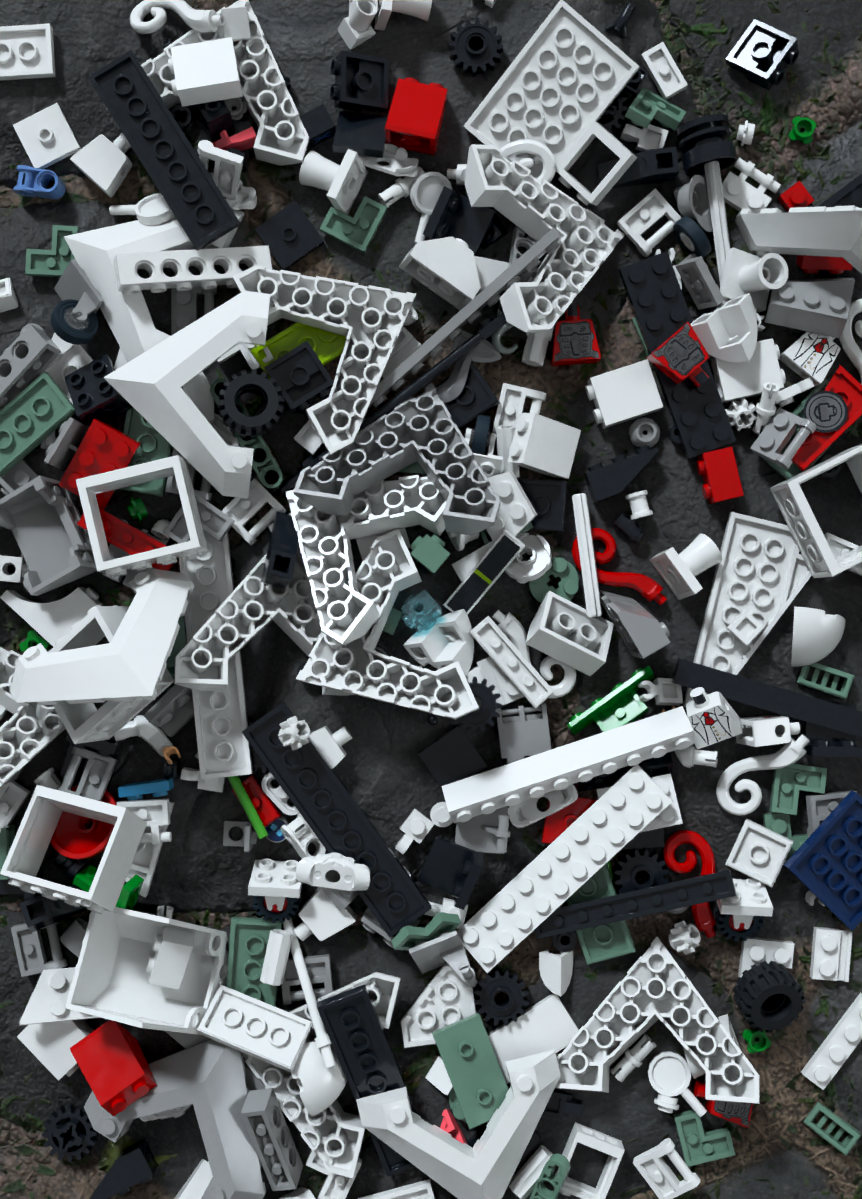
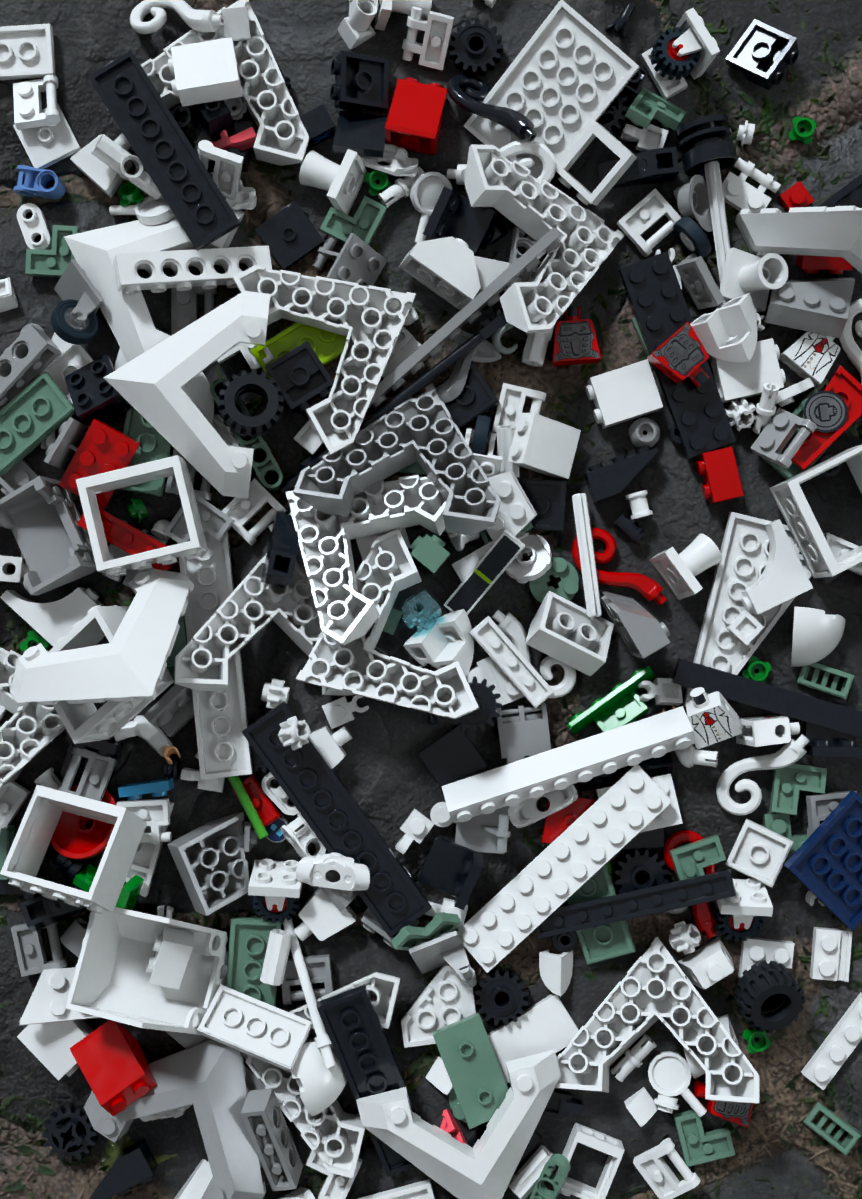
none -> white plate [13,74,61,130]
none -> white plate [17,203,52,250]
none -> white piece [91,134,161,200]
none -> green plate [119,182,144,207]
none -> light grey wedge [167,812,249,916]
none -> white gear [261,678,290,709]
none -> light grey plate [312,233,387,287]
none -> white plate [322,695,369,729]
none -> green plate [363,170,392,197]
none -> white plate [402,6,454,71]
none -> black plant [447,74,537,141]
none -> white slope [624,1087,658,1127]
none -> plate [651,7,720,80]
none -> sand green plate [669,835,726,880]
none -> white torso [678,937,734,990]
none -> white arch [741,519,813,615]
none -> green plate [742,656,771,683]

